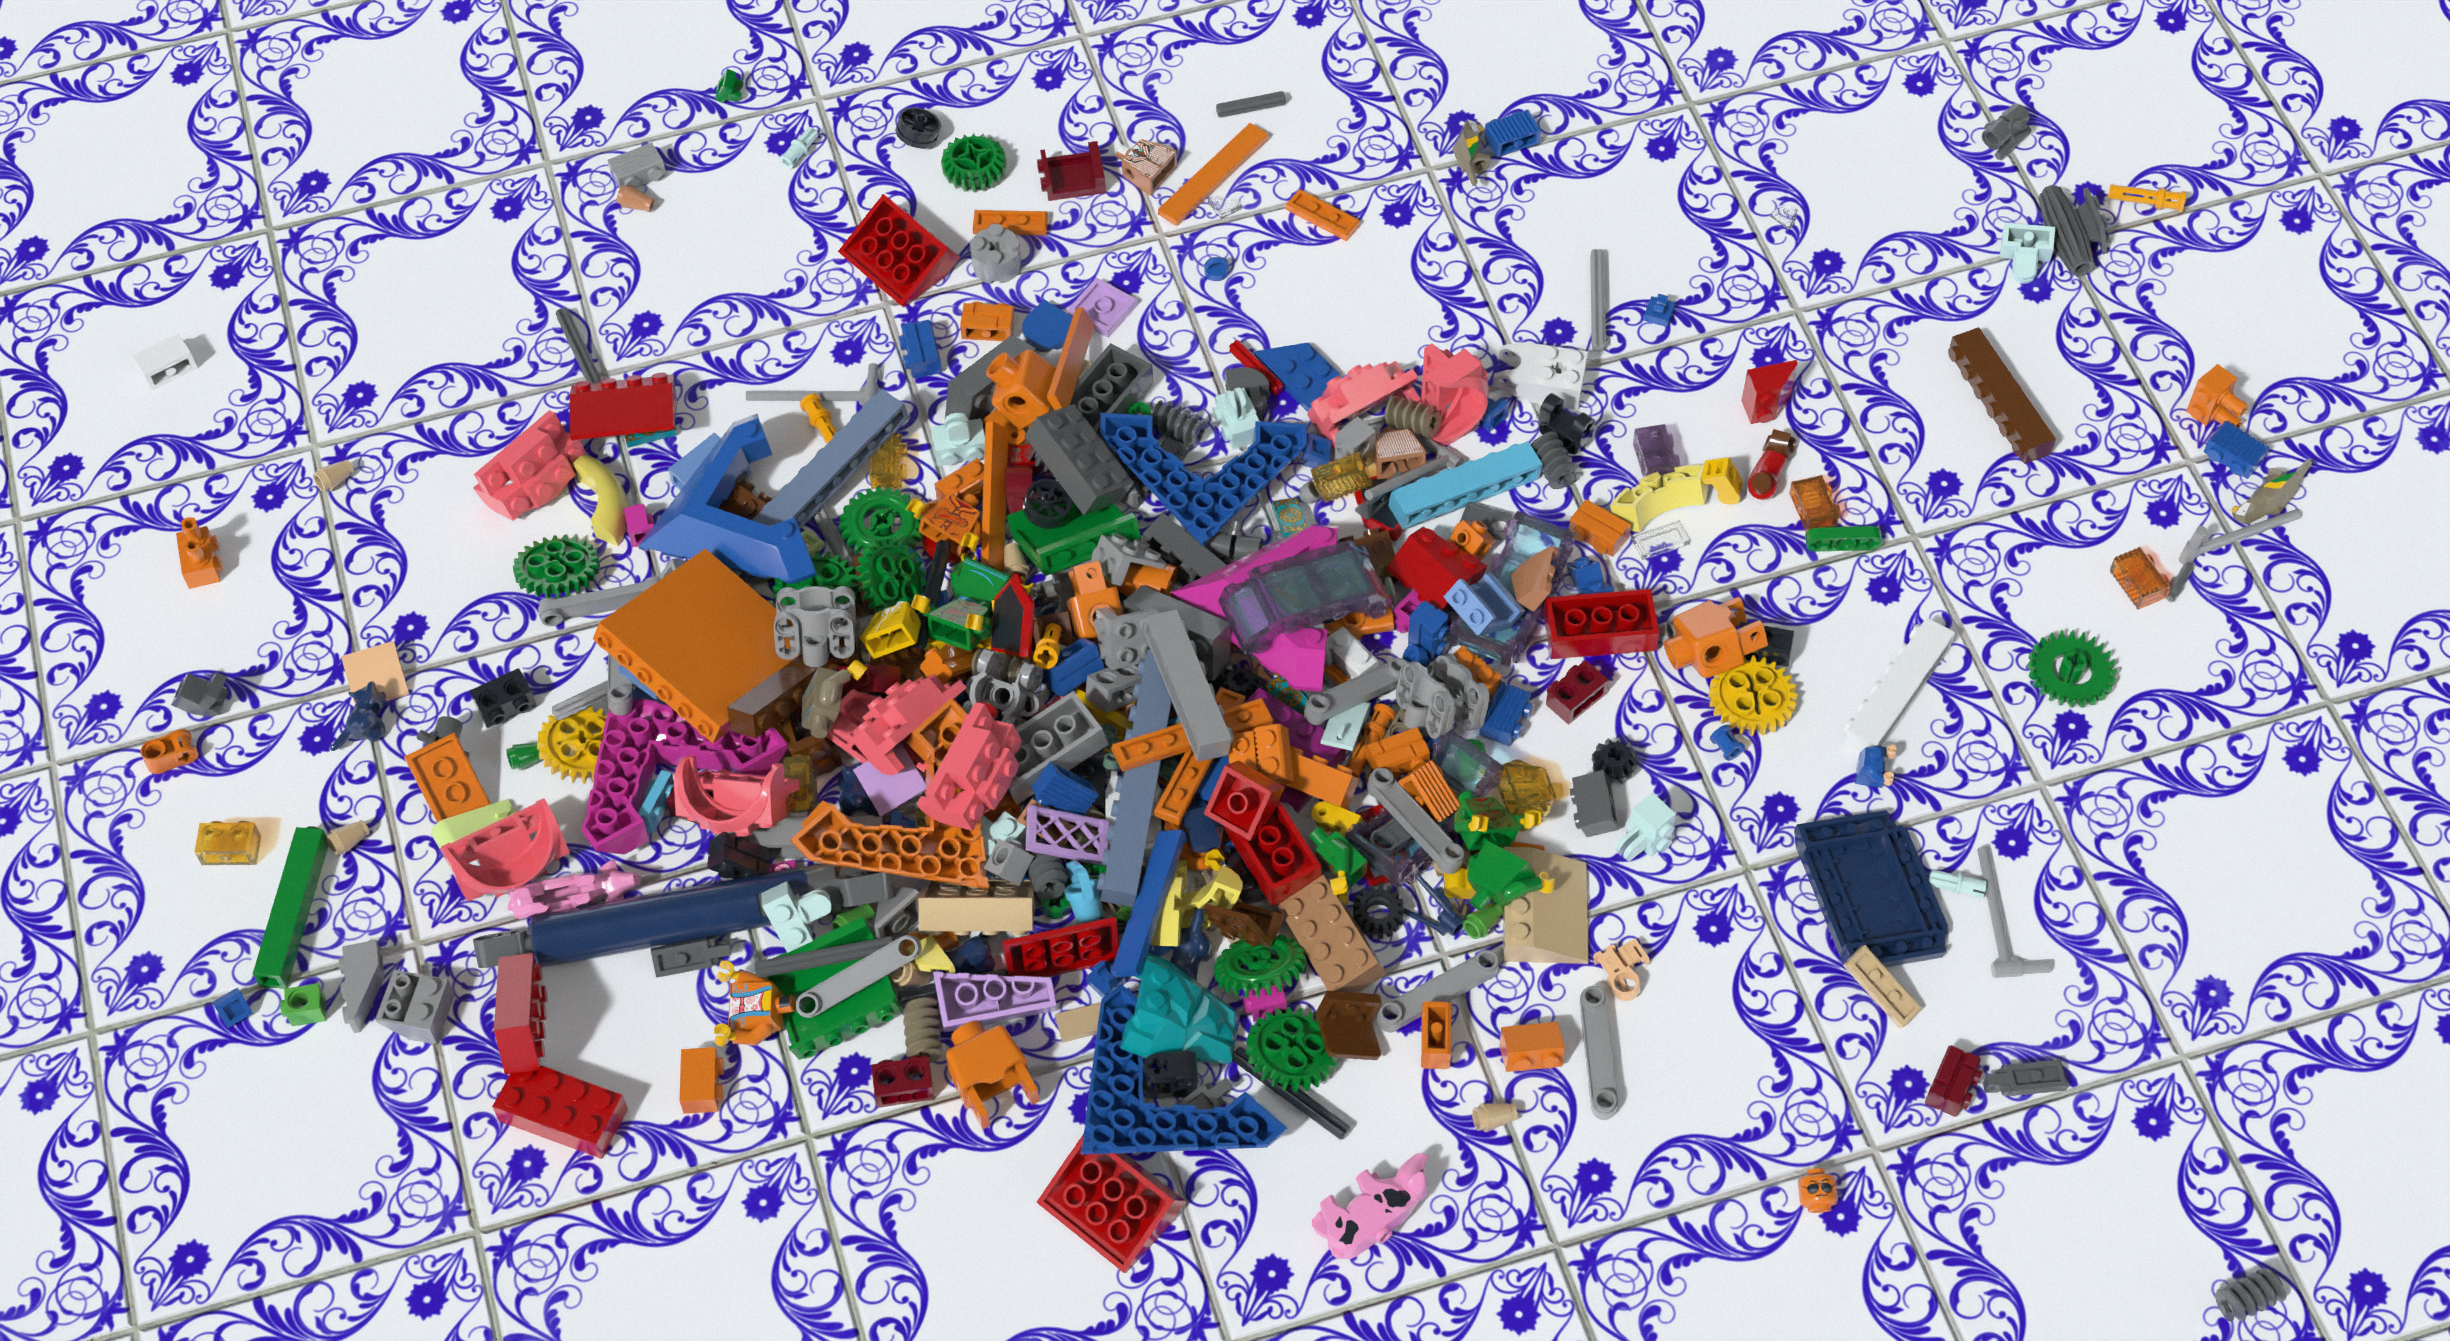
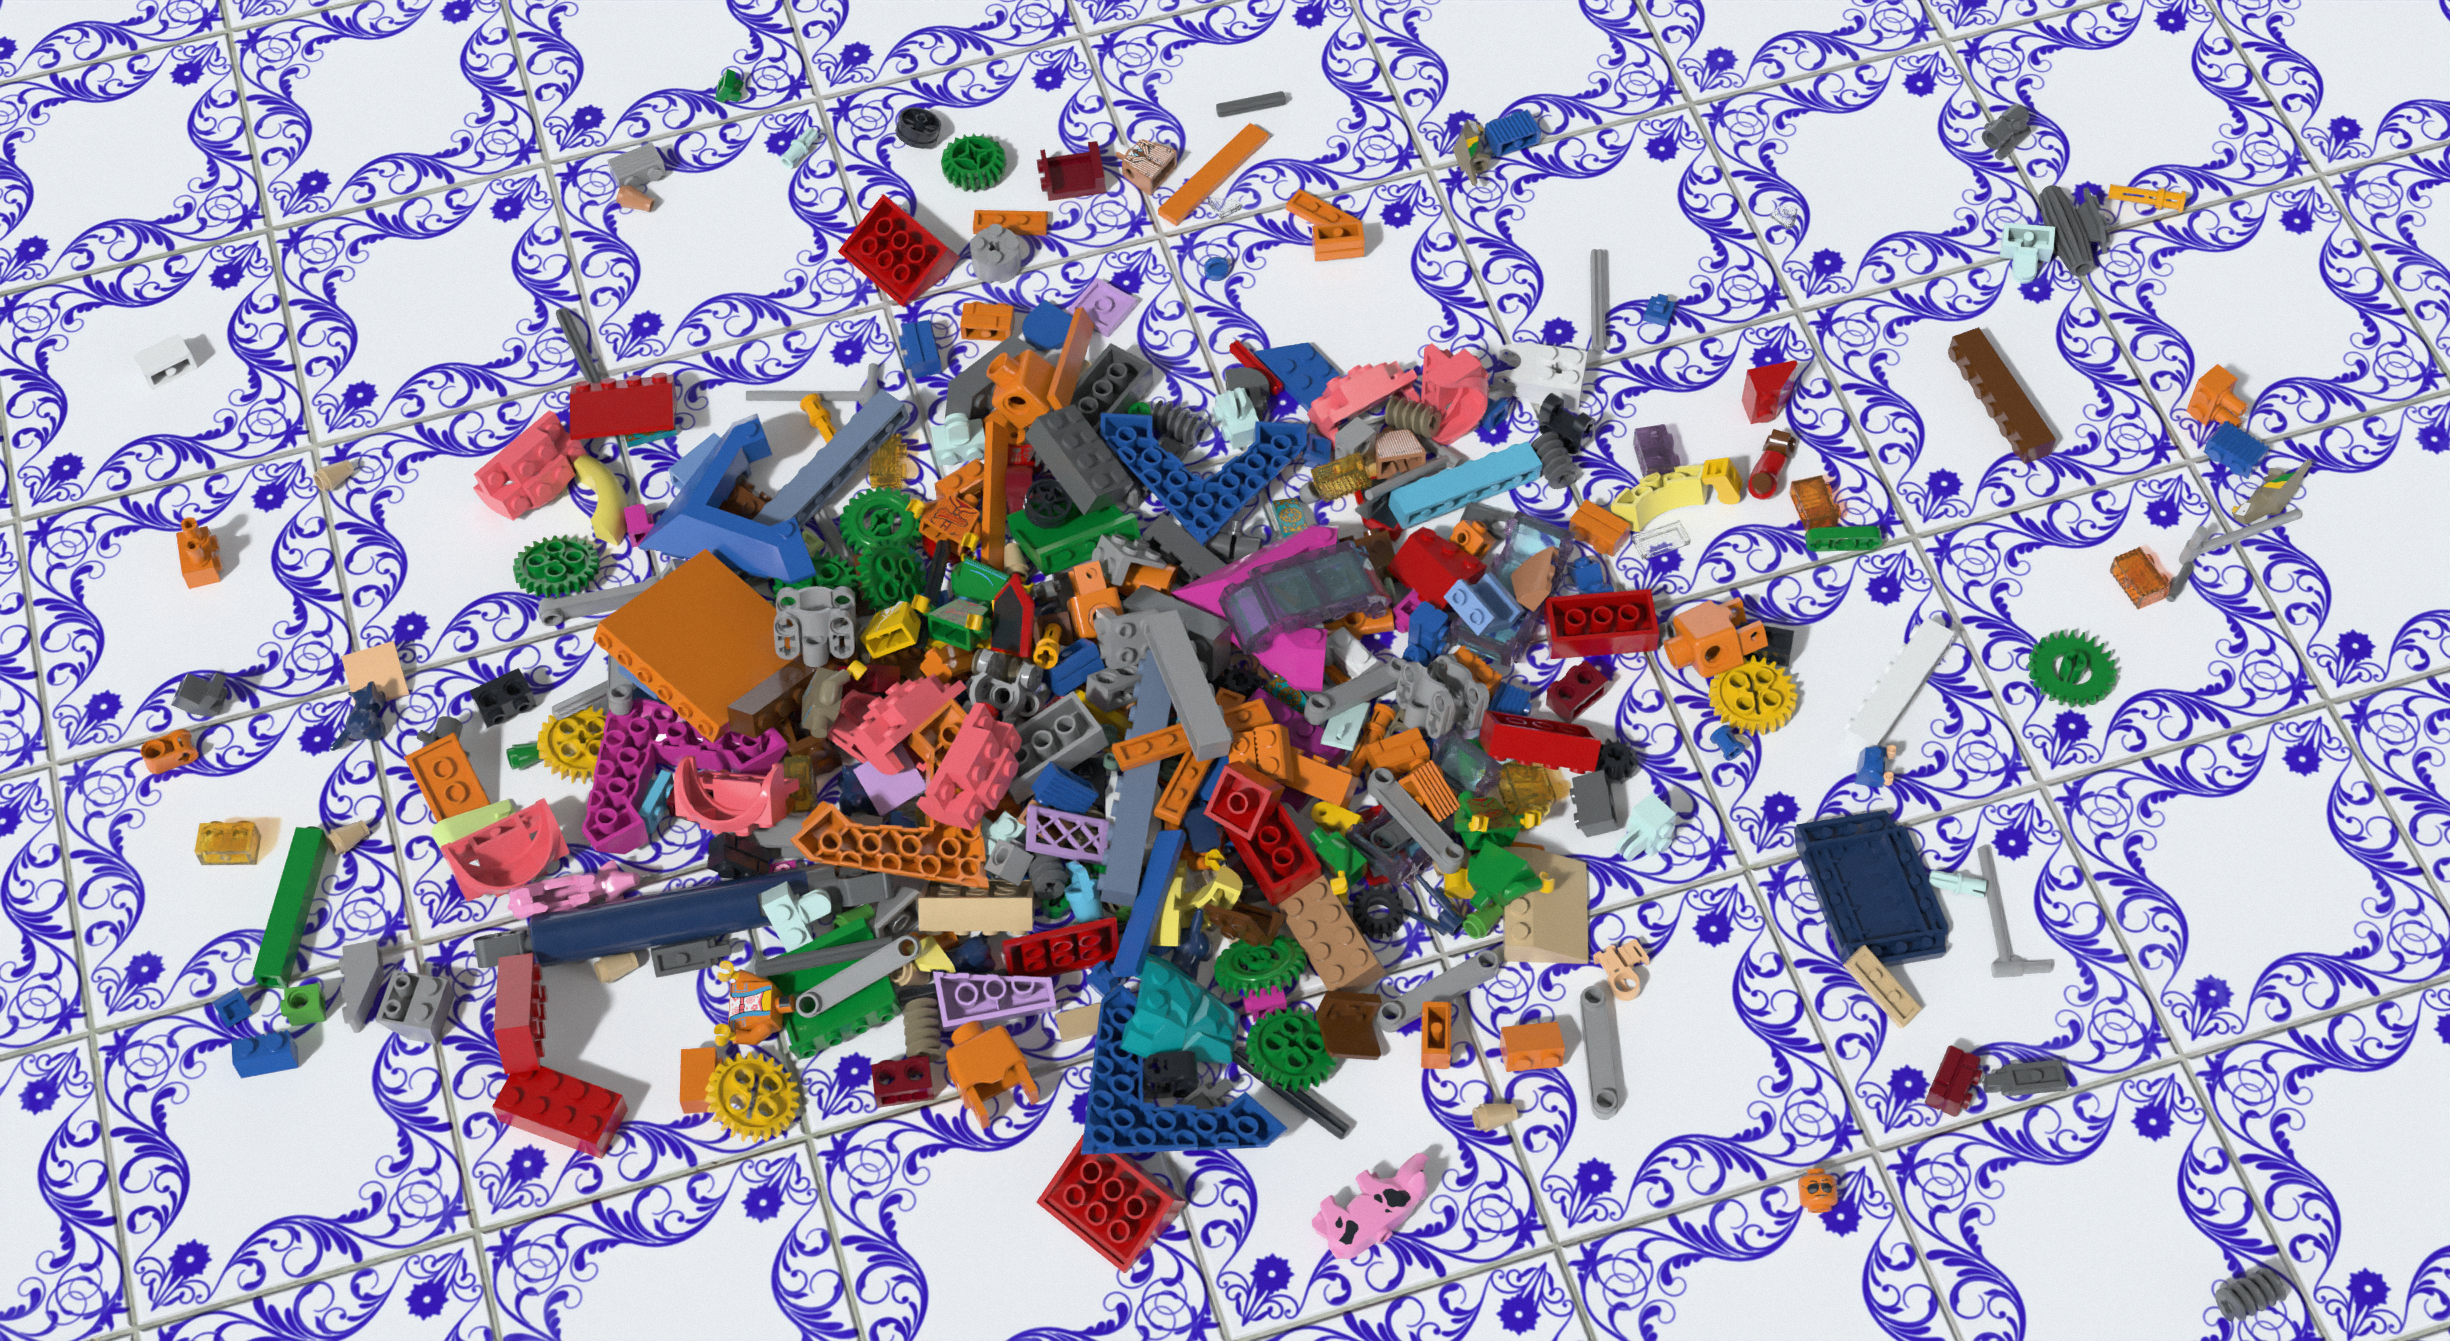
none -> blue brick [231,1029,299,1079]
none -> tan cone [594,952,638,984]
none -> yellow gear [705,1052,800,1143]
none -> orange brick [1312,221,1365,262]
none -> red brick [1478,710,1602,774]

